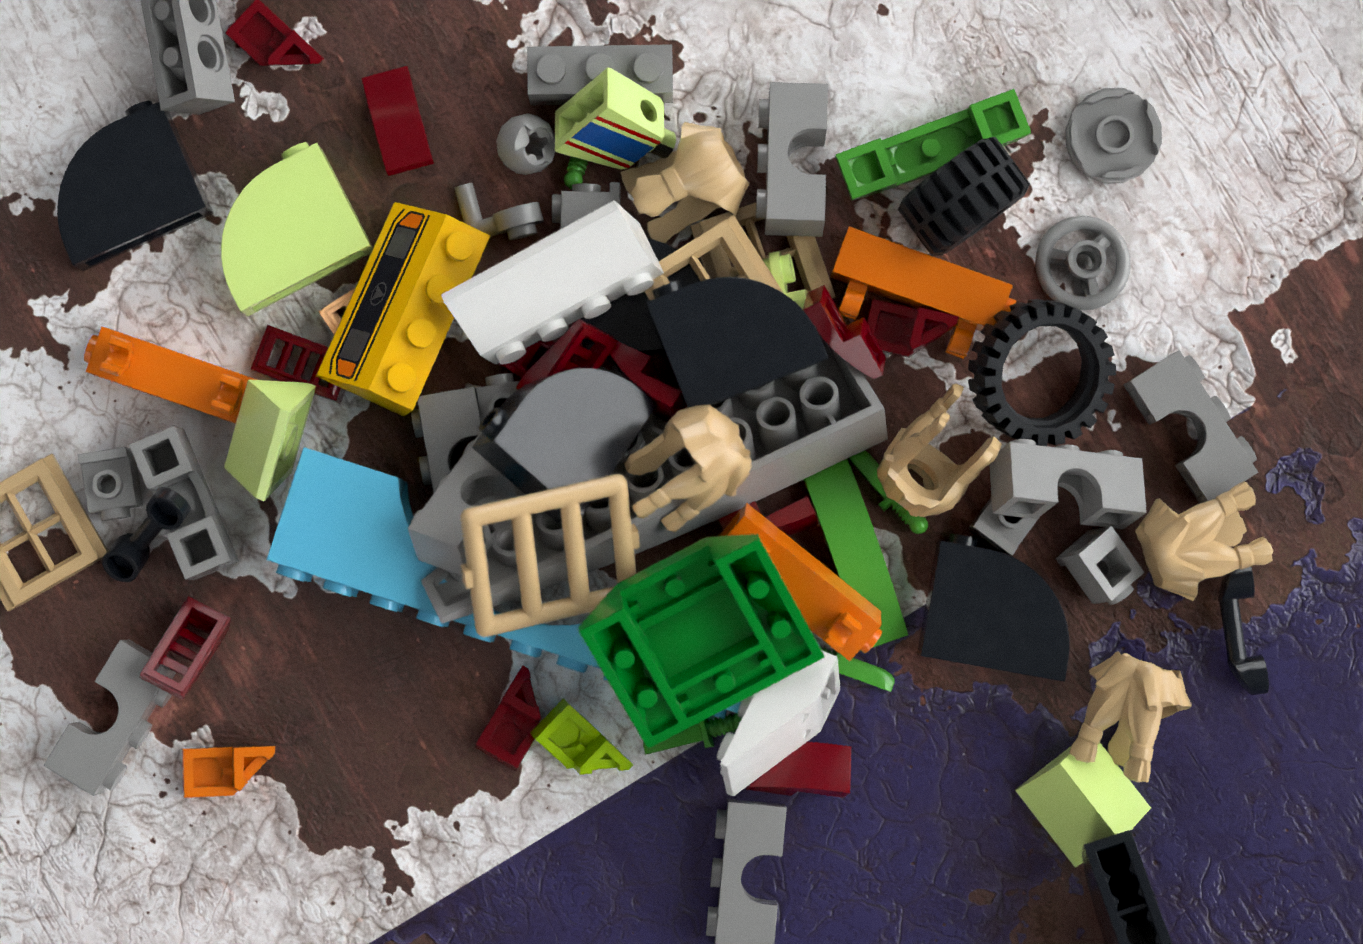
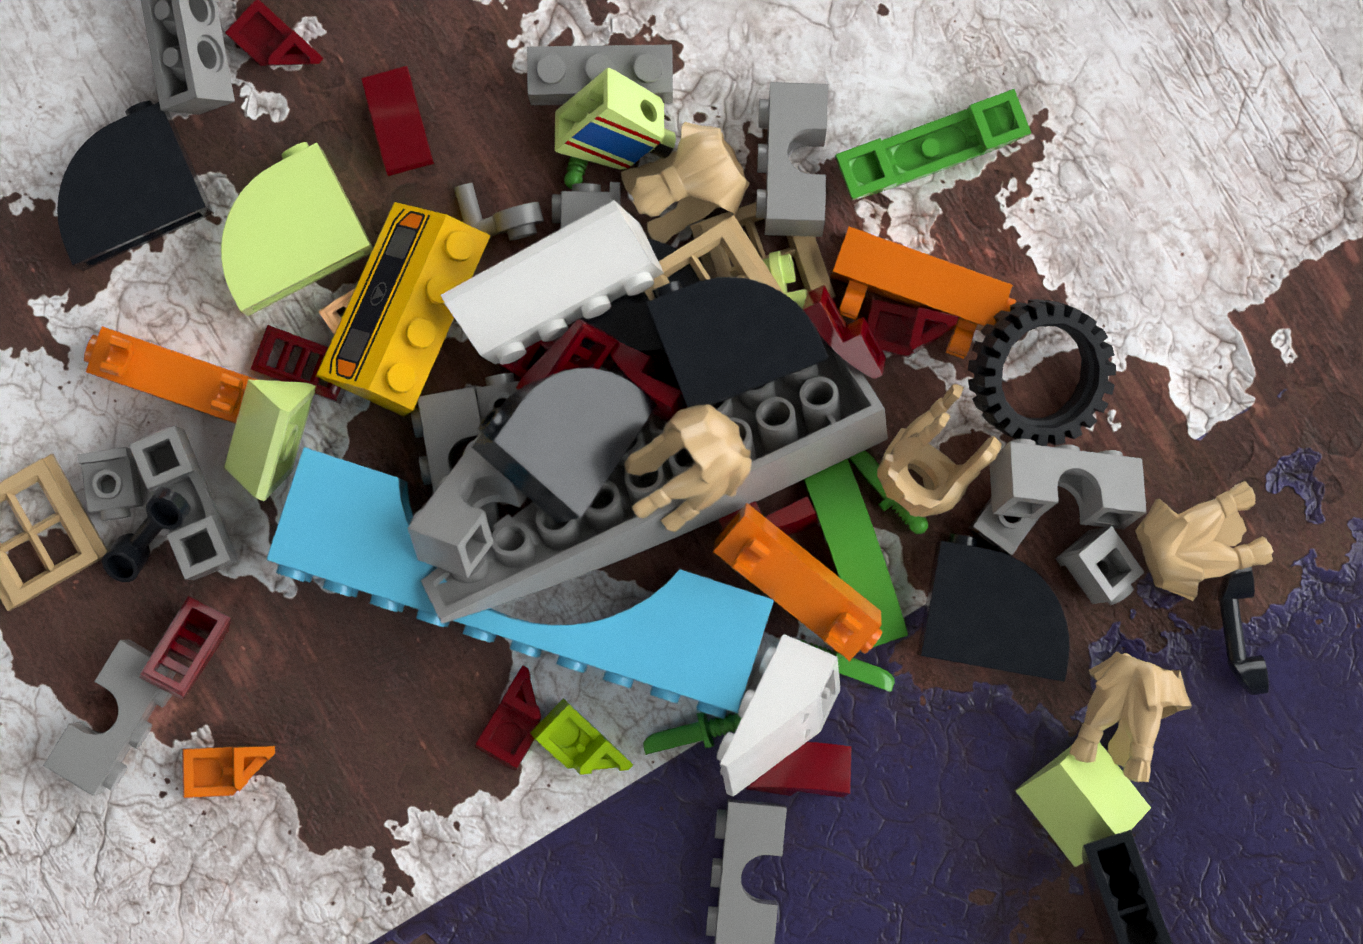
tan bar [460,474,640,637] -> none
light grey piece [496,114,555,175] -> none
green slope [578,534,825,749] -> none
black tyre [898,137,1030,256] -> none
light grey piece [1035,216,1131,311] -> none
light grey tile [1066,88,1162,184] -> none
light grey arch [1123,350,1258,504] -> none

